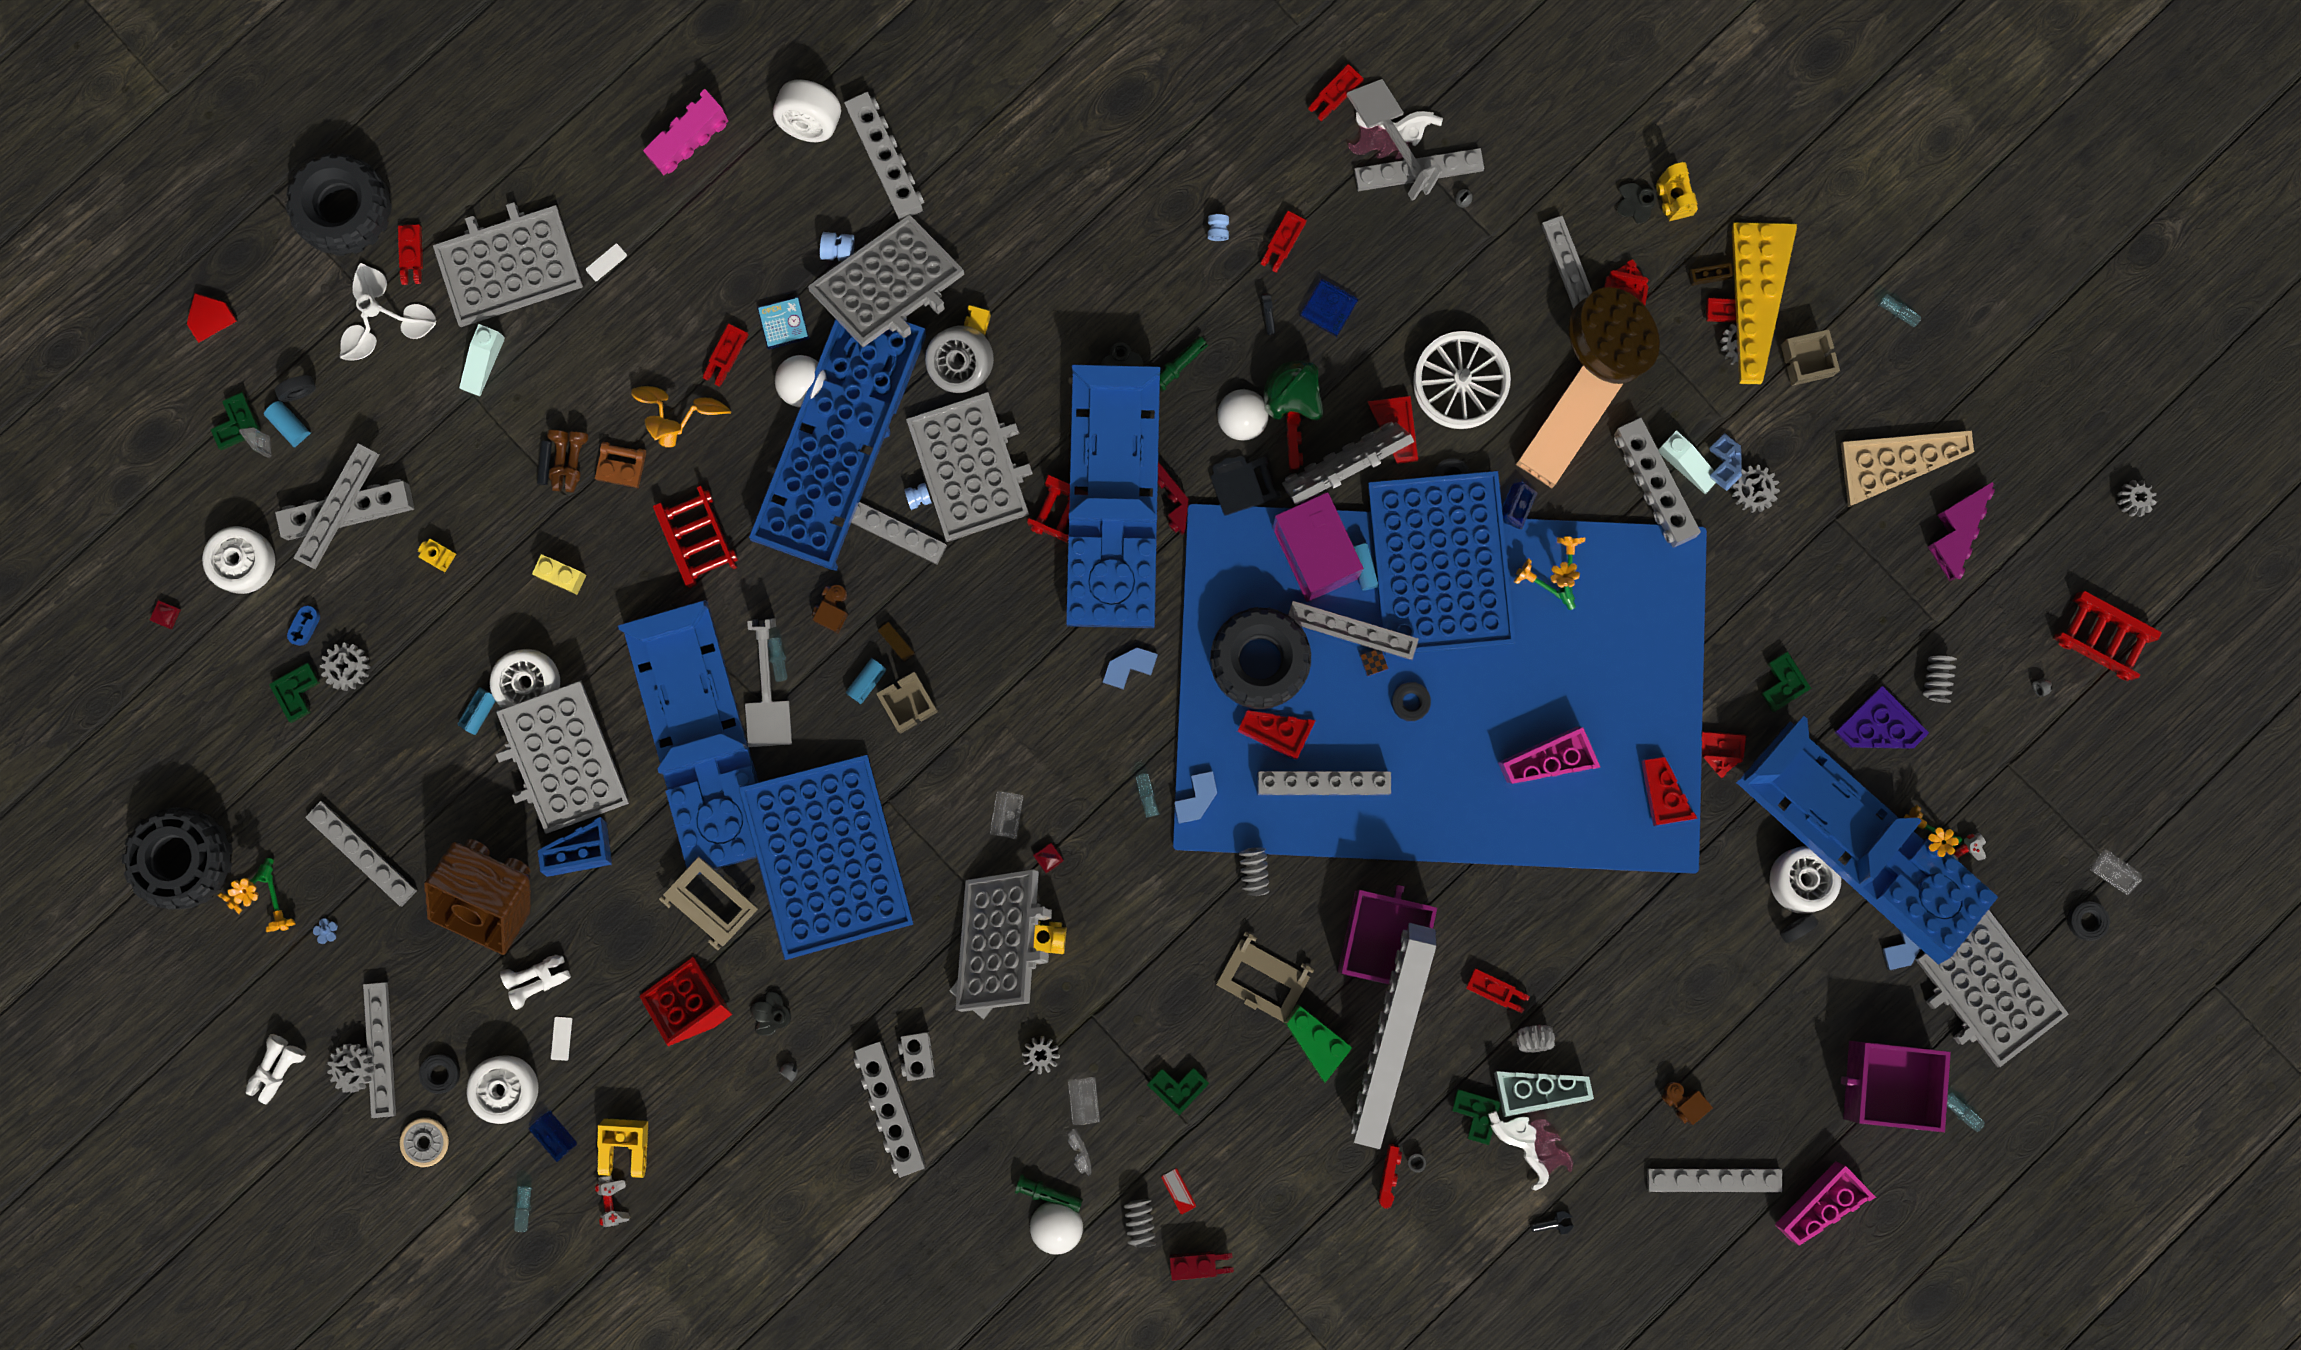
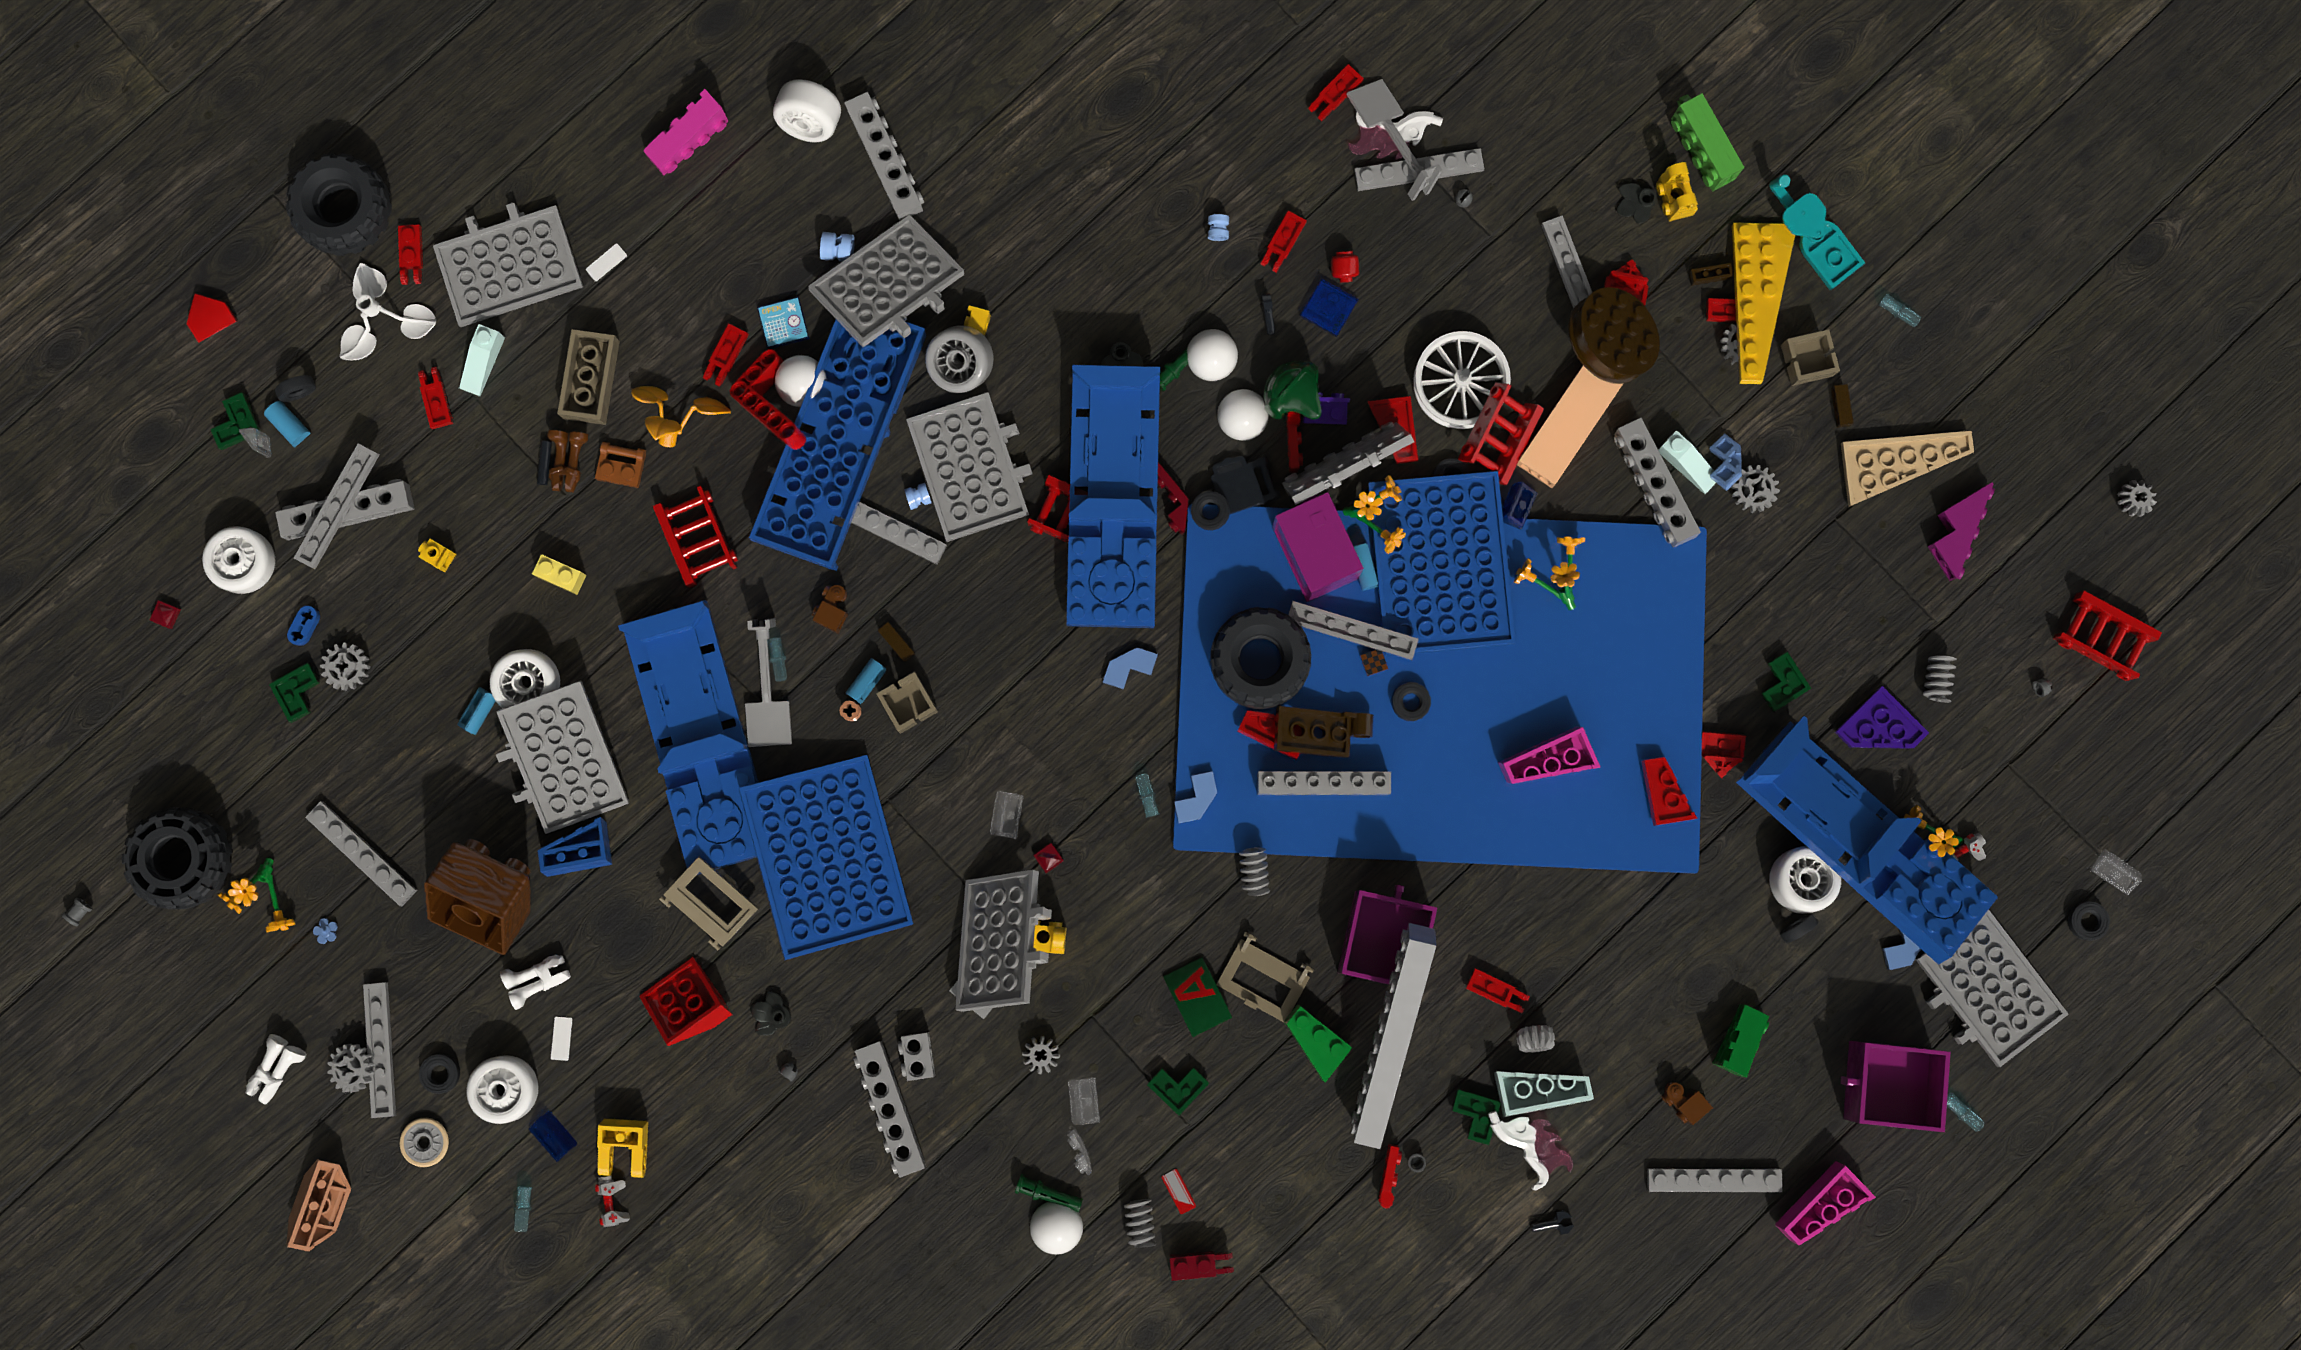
none -> dark grey bush [61,897,93,926]
none -> nougat wedge [286,1159,351,1251]
none -> red hinge [418,367,453,429]
none -> dark tan brick [557,329,620,425]
none -> red beam [730,349,806,450]
none -> nougat bush [839,701,862,721]
none -> dark green slope [1163,958,1232,1037]
none -> white piece [1187,329,1238,381]
none -> black tyre [1191,491,1230,530]
none -> dark brown hinge [1274,706,1374,758]
none -> dark purple bracket [1303,393,1350,425]
none -> red head [1331,251,1359,283]
none -> light orange plant [1343,475,1406,554]
none -> red fence [1458,382,1544,485]
none -> bright green piece [1671,93,1744,192]
none -> green wedge [1712,1004,1769,1078]
none -> teal plate [1769,175,1865,290]
none -> dark brown piece [1831,384,1854,428]

